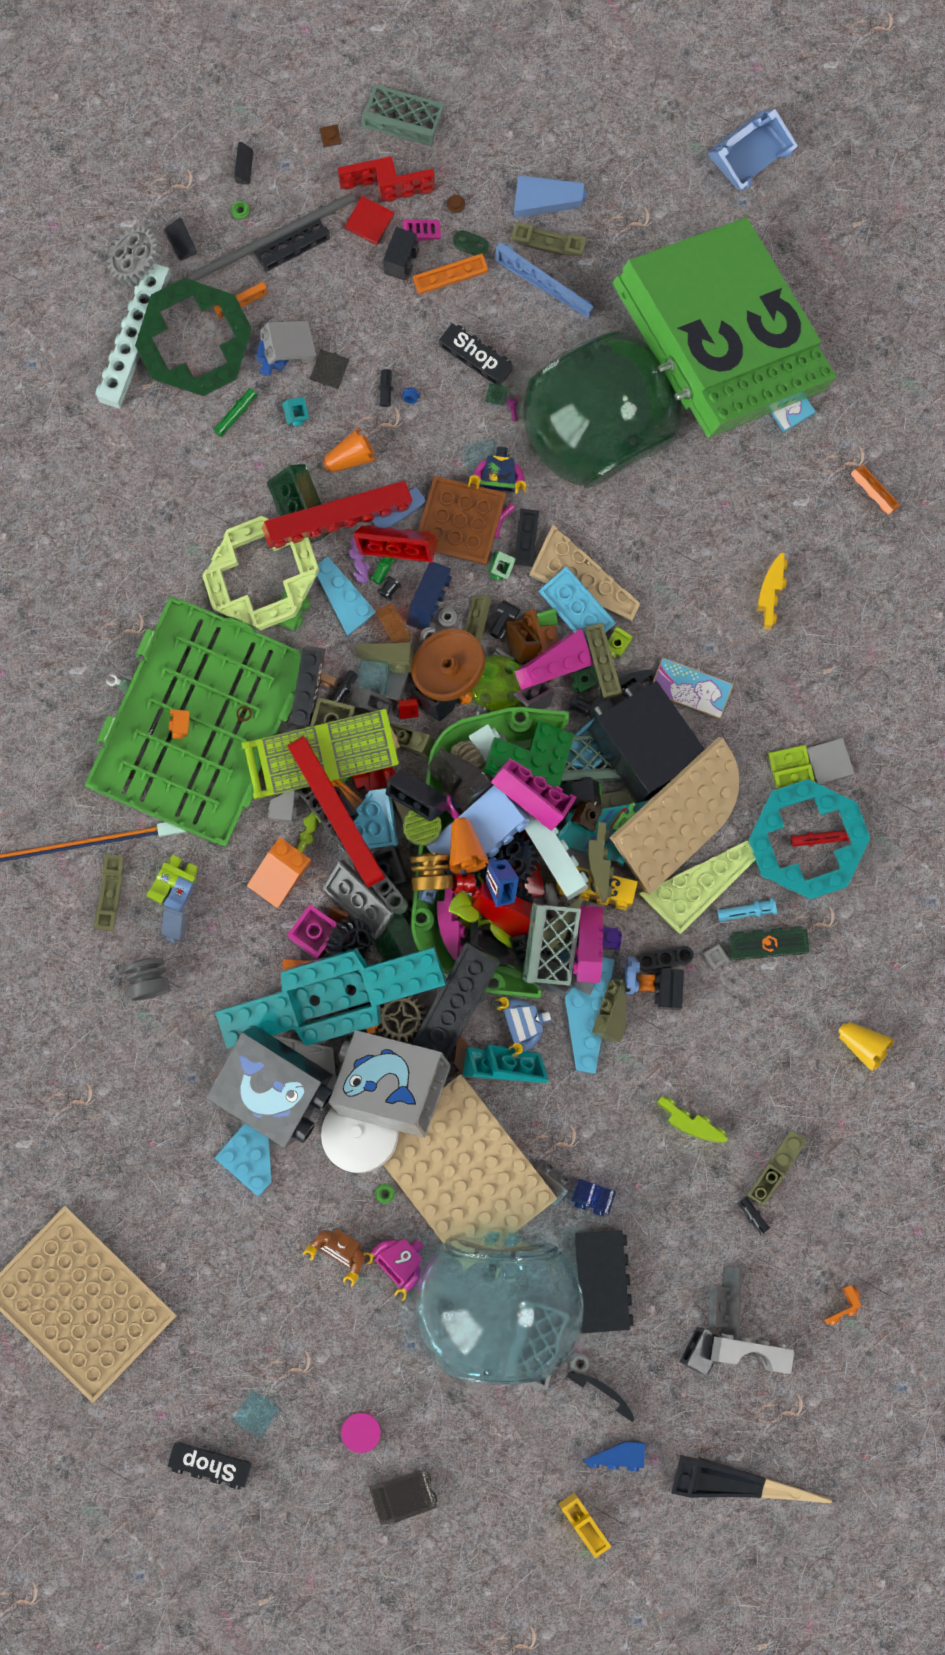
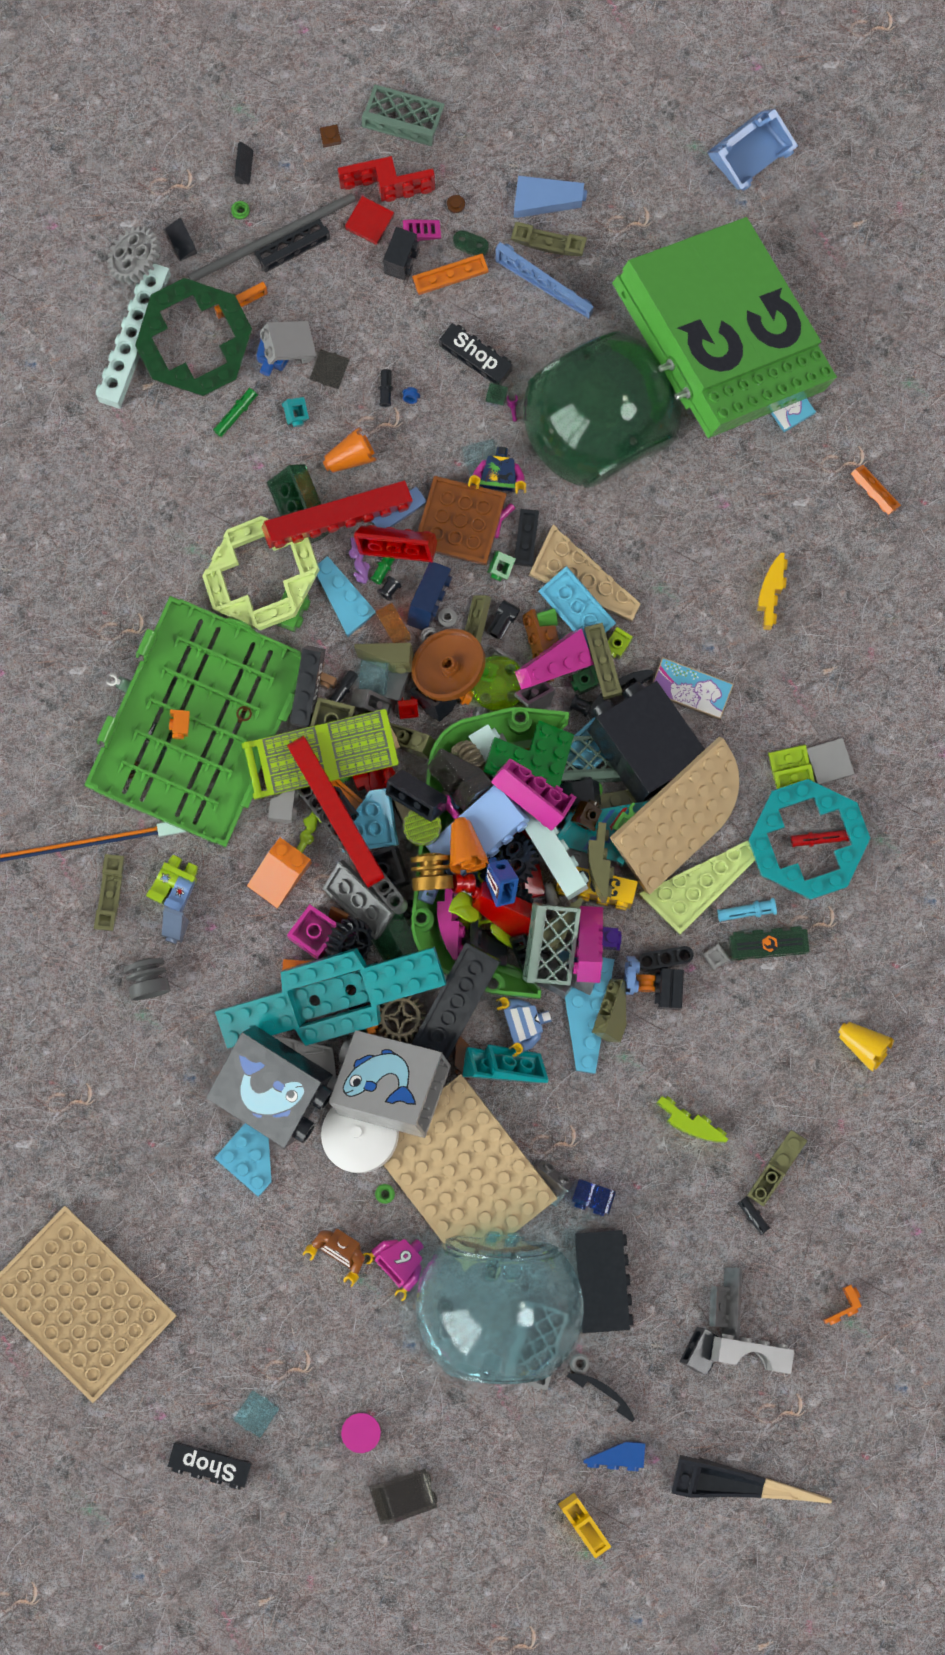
reddish brown slope [506,620,541,663] -> none

